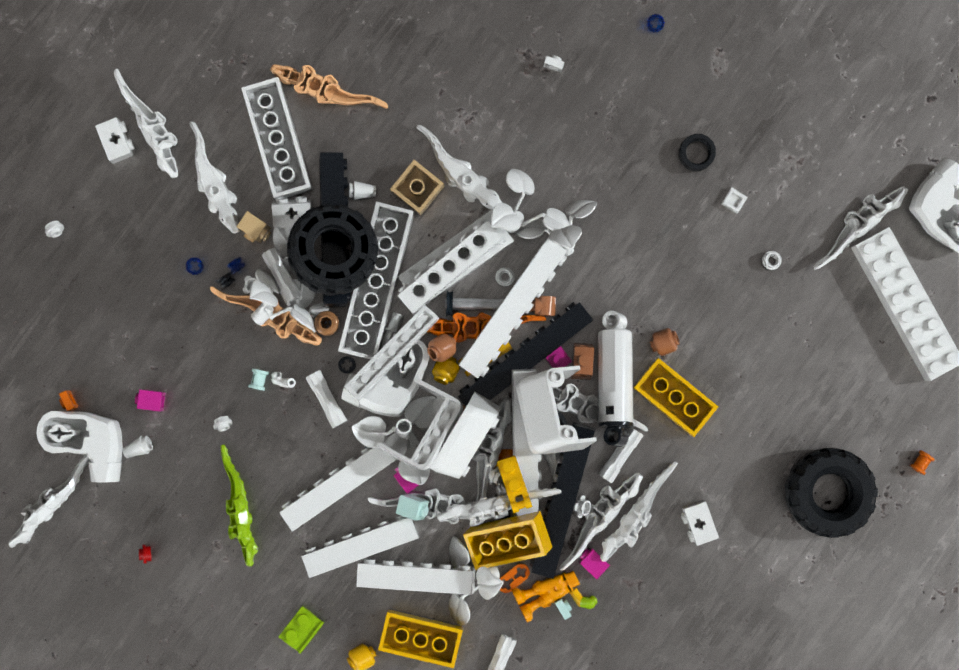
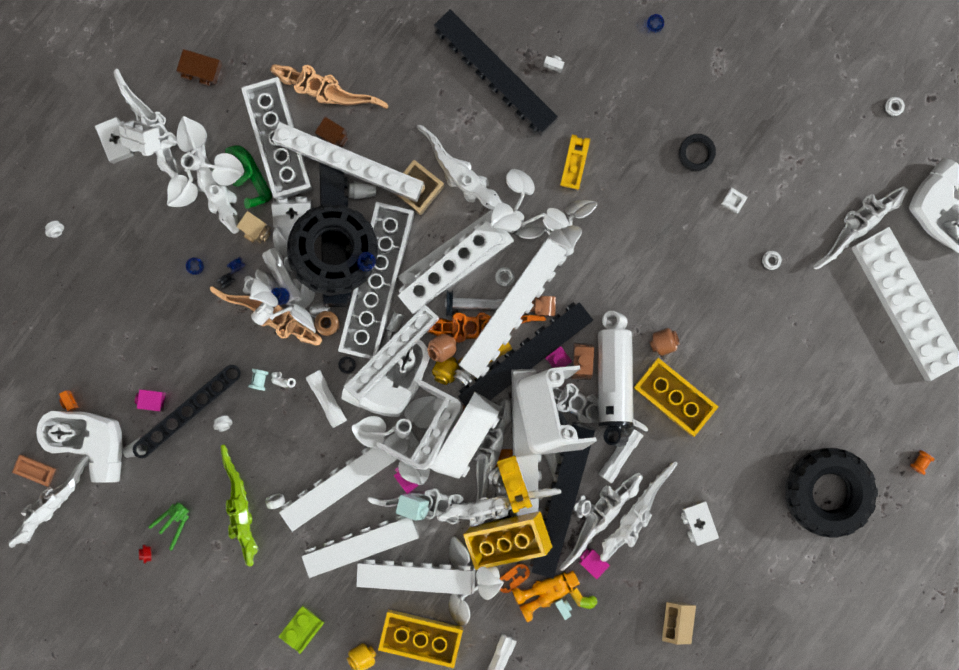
none -> nougat tile [12,454,56,487]
none -> white brick [119,120,161,156]
none -> black beam [133,365,241,459]
none -> bright green plant [148,502,189,551]
none -> white plant [167,116,244,207]
none -> reddish brown brick [176,49,222,86]
none -> green piece [225,145,272,209]
none -> white tile [265,493,286,509]
none -> clear blue bush [271,287,290,305]
none -> white brick [272,122,424,202]
none -> reddish brown brick [315,117,348,148]
none -> clear blue bush [357,252,376,271]
none -> black brick [434,9,558,136]
none -> white plate [454,369,472,386]
none -> yellow plate [560,134,590,190]
none -> tan brick [662,602,696,645]
none -> white plate [885,97,905,116]

